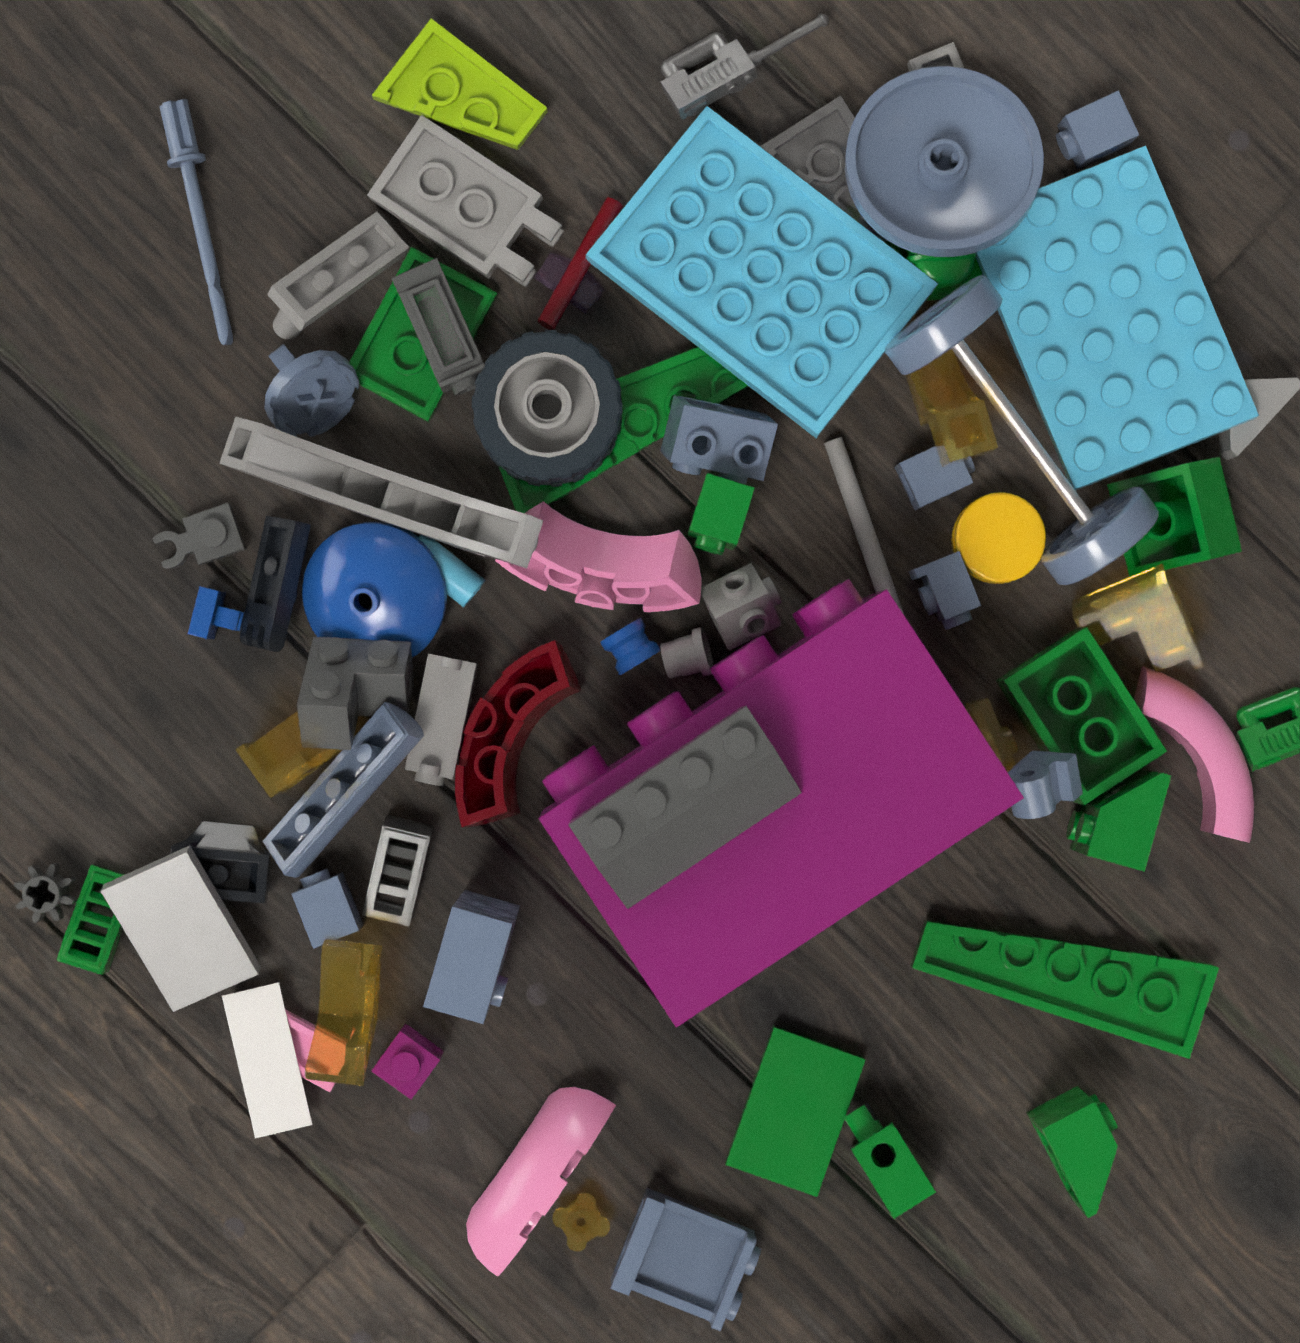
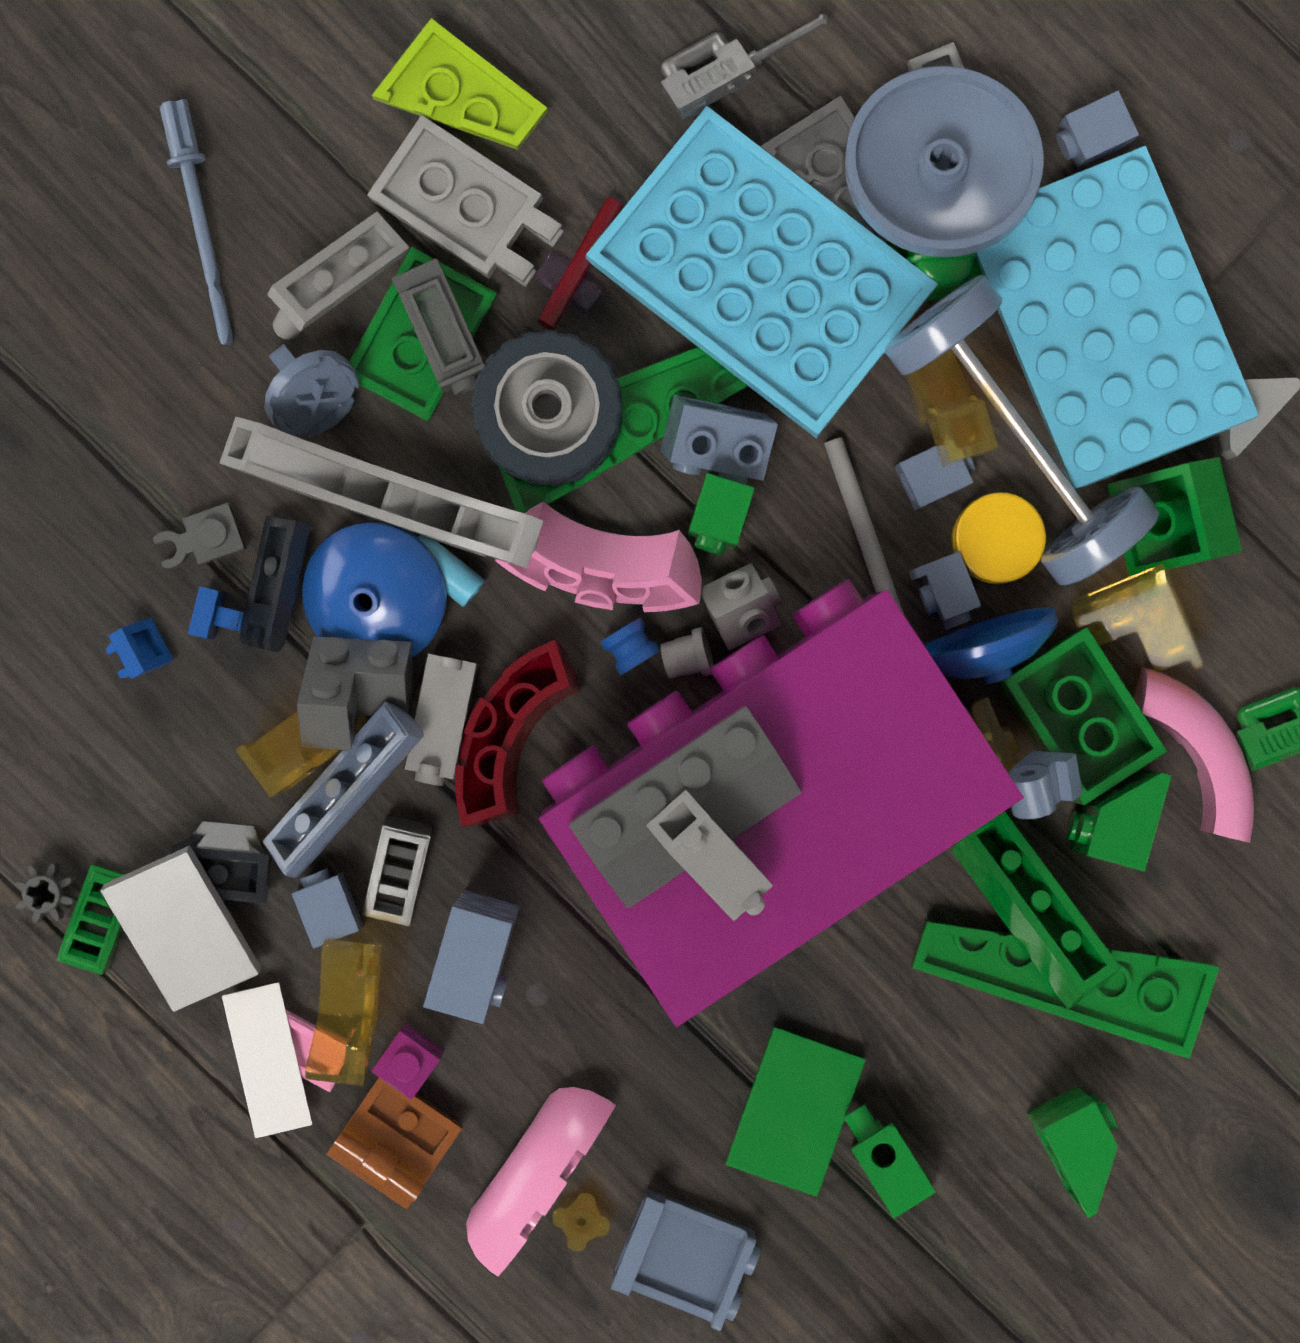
none -> blue tile [106,617,174,679]
none -> dark orange plate [326,1077,463,1209]
none -> light grey brick [646,790,773,921]
none -> blue dish [923,607,1058,684]
none -> green brick [951,811,1121,1009]

